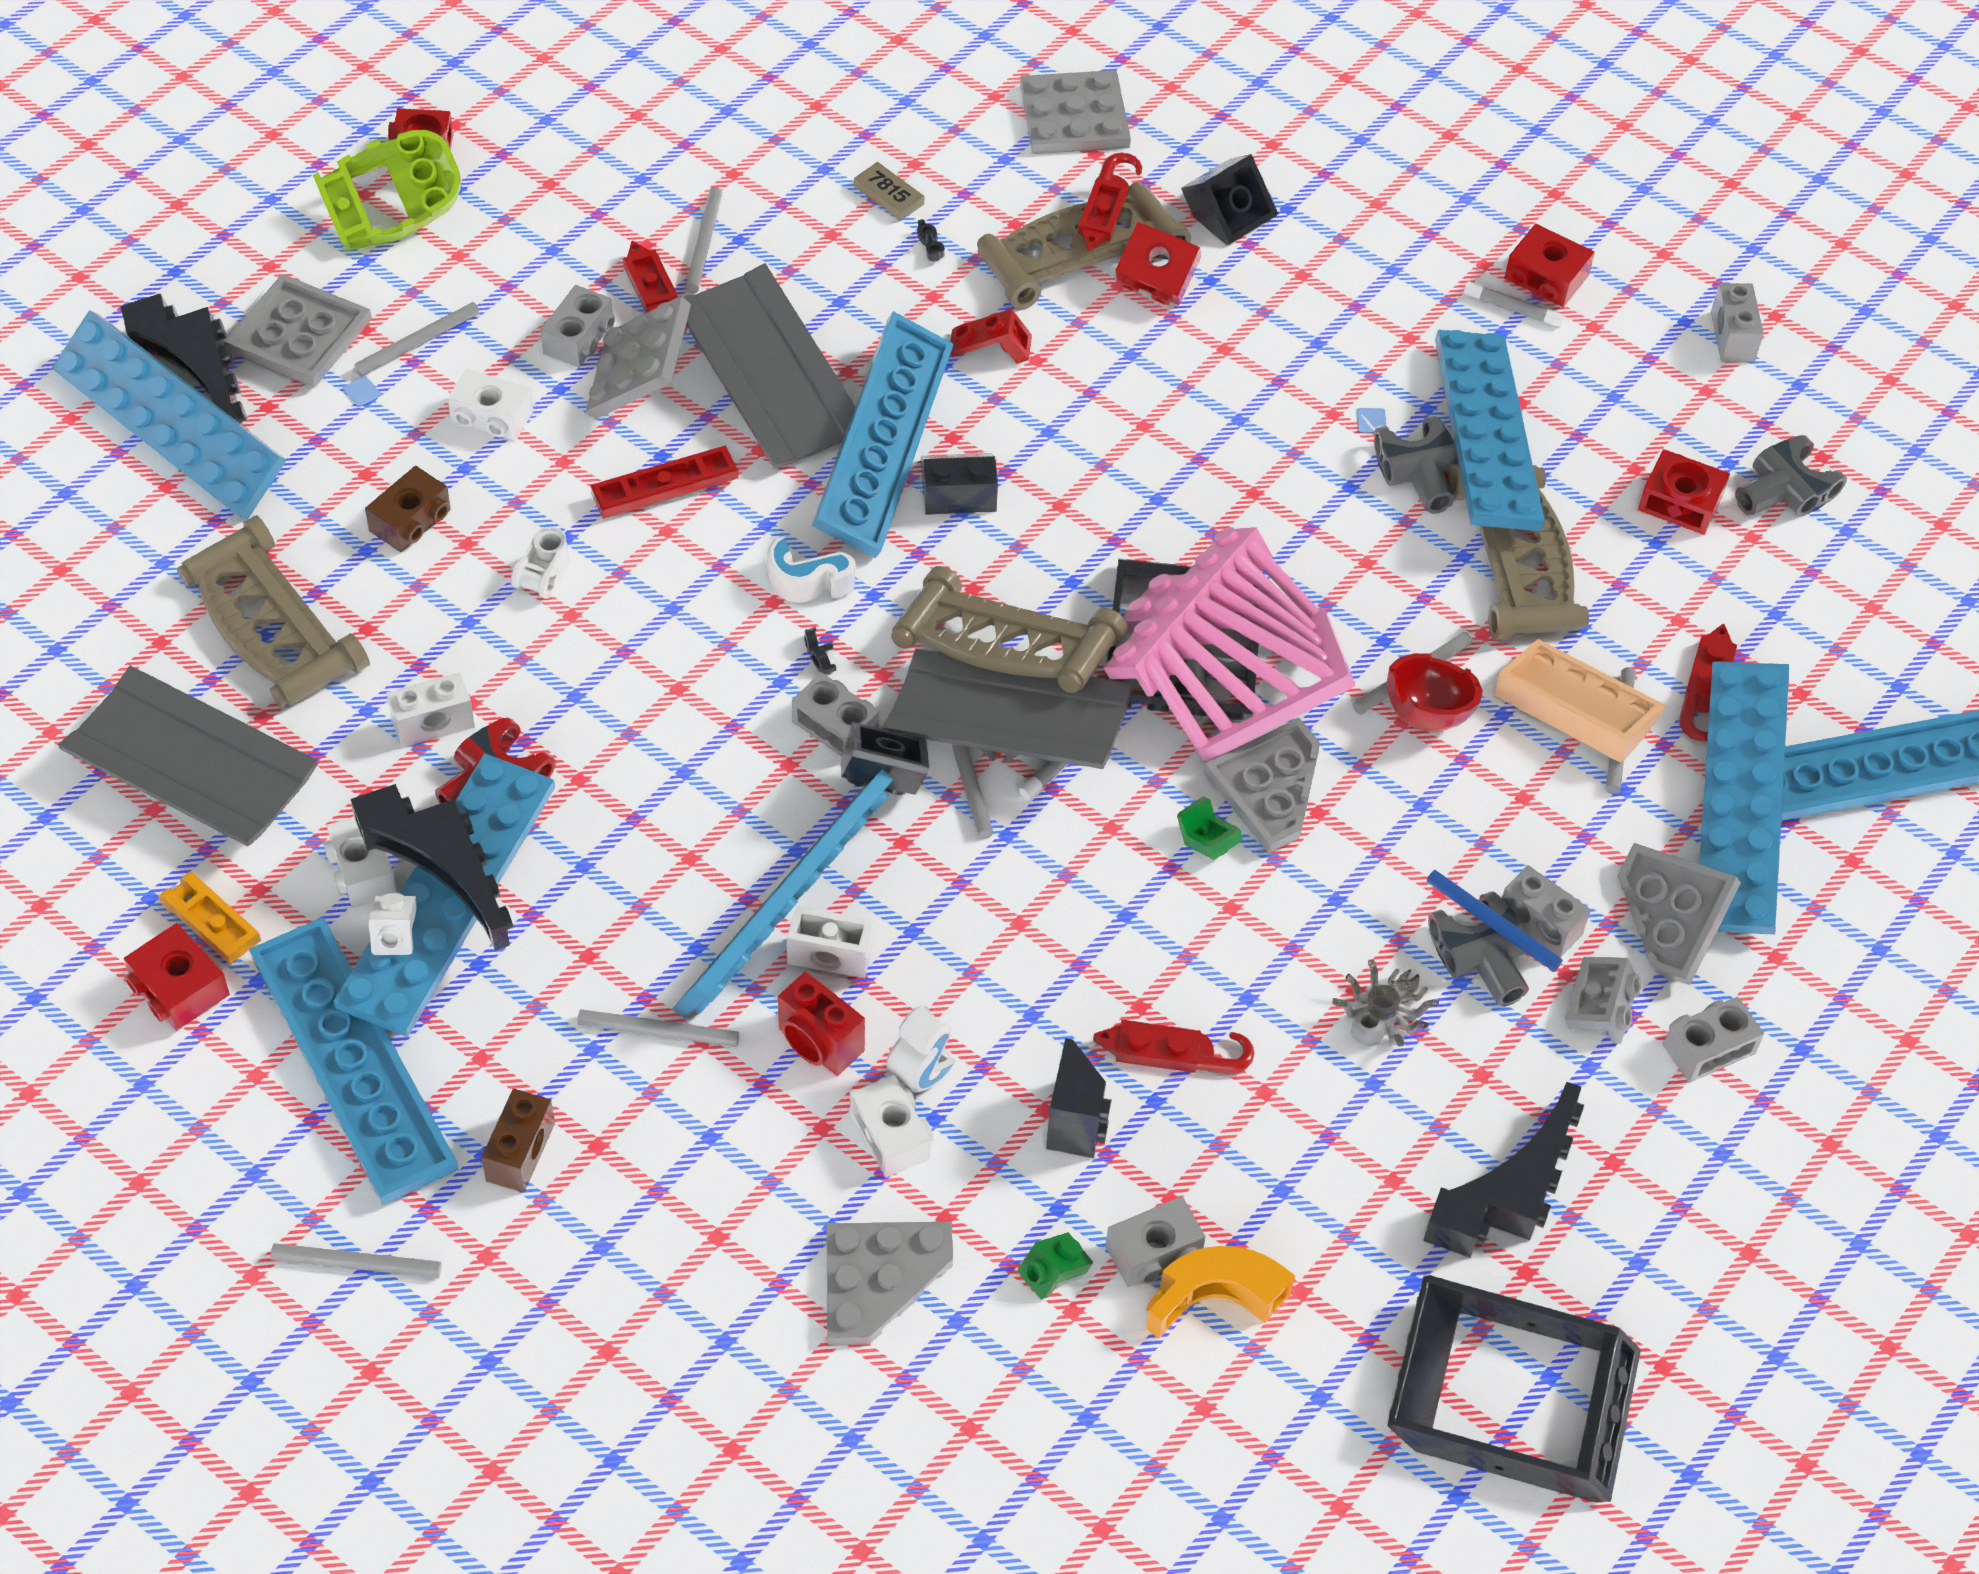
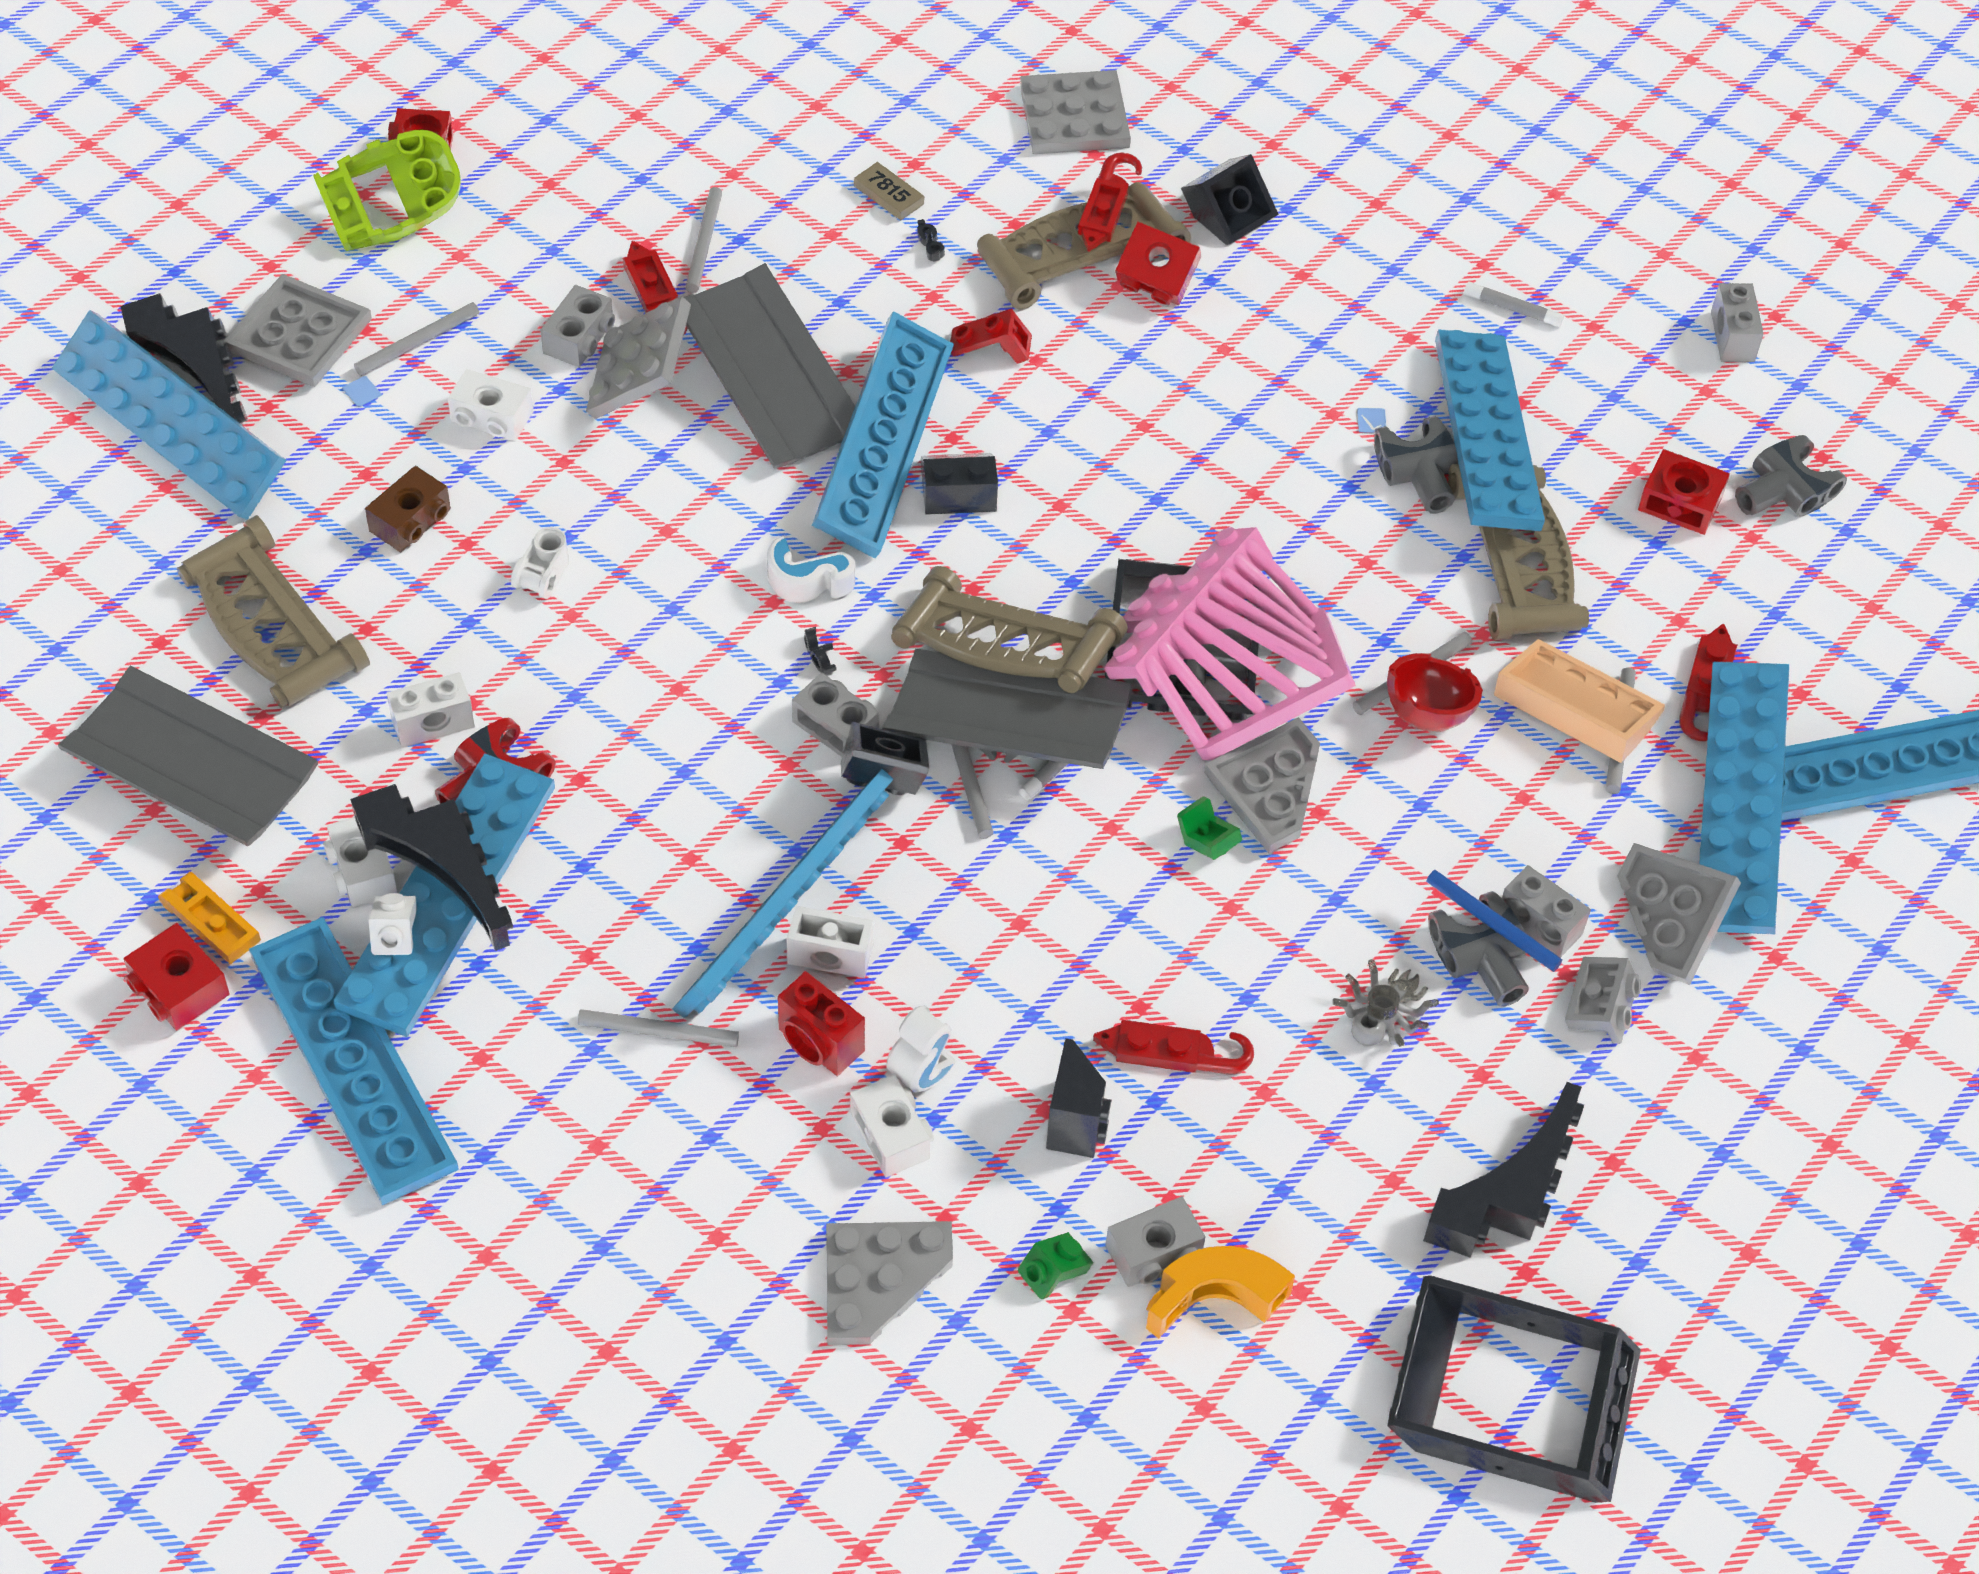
light grey bar [271,1243,442,1278] -> none
reddish brown brick [481,1088,555,1193] -> none
red plate [590,445,739,519] -> none
red brick [1504,223,1595,308] -> none
light grey brick [1663,996,1765,1083] -> none

